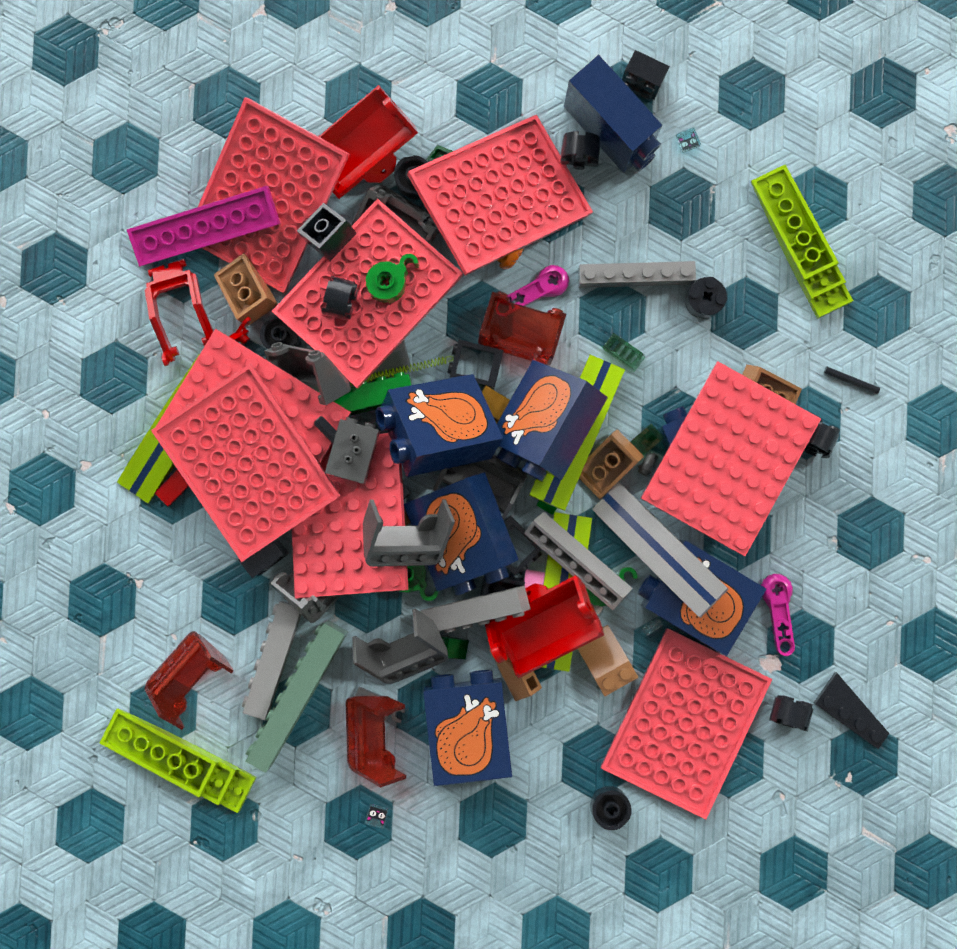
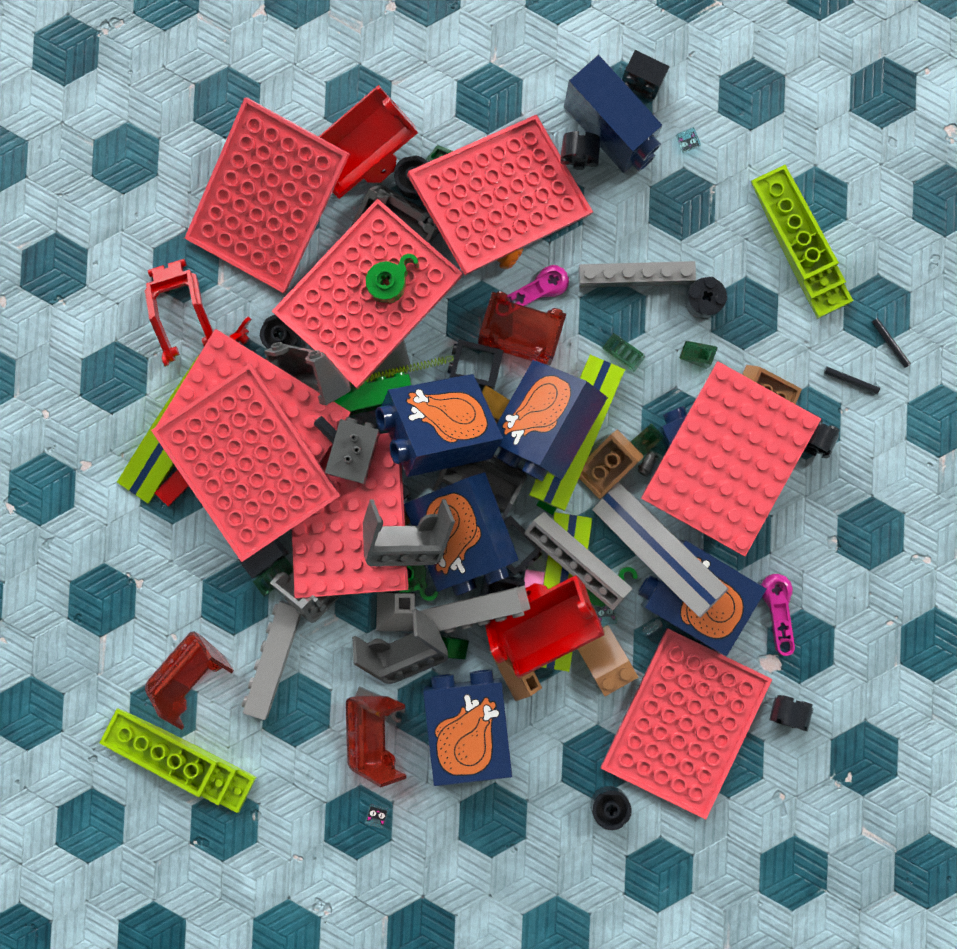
dark pink plate [126,186,280,267] -> none
medium nougat slope [214,253,278,326] -> none
sand green brick [246,620,348,773] -> none
black brick [297,203,357,261] -> none
black brick [322,276,358,320] -> none
black wing [813,672,890,749] -> none
none -> clear green slope [253,557,293,597]
none -> light grey slope [376,592,416,631]
none -> clear light blue tile [595,606,617,626]
none -> clear green slope [679,341,718,369]
none -> black bar [871,317,911,368]

